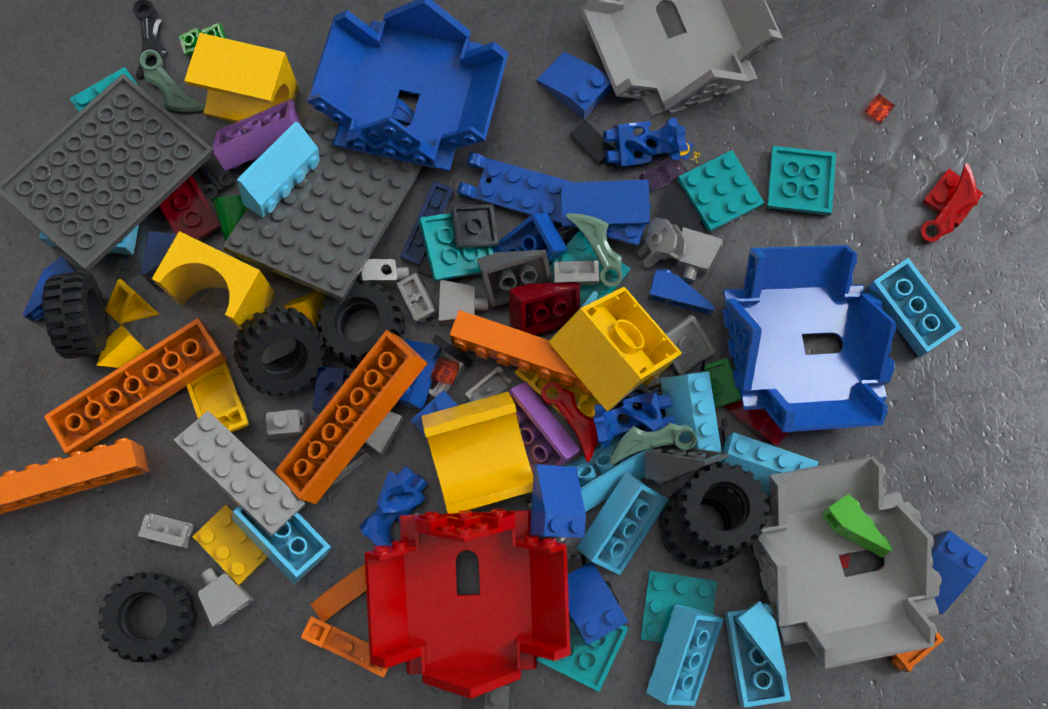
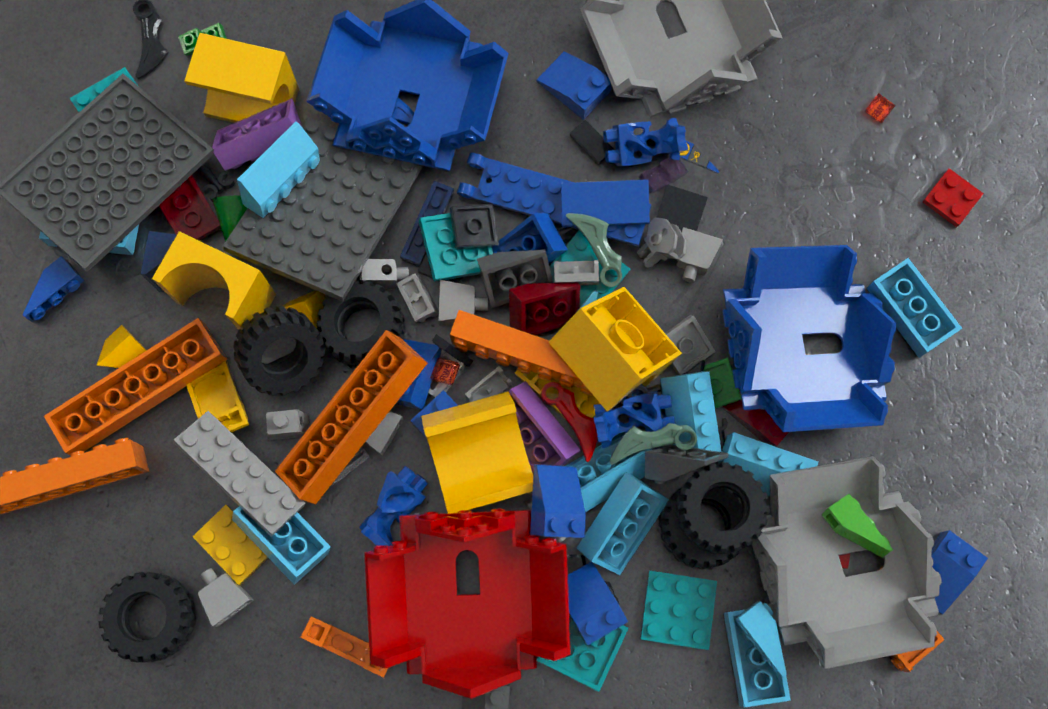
black tyre [42,270,108,359] -> none
yellow slope [105,279,160,324] -> none
light grey hinge [138,513,194,548] -> none
sand green piece [140,50,205,112] -> none
orange slope [310,564,366,622] -> none
clear blue brick [312,366,350,414] -> none
medium azure slope [646,604,724,706] -> none
blue slope [648,269,715,316] -> none
teal plate [677,150,765,233] -> none
teal plate [767,146,836,216] -> none
red piece [919,163,978,242] -> none

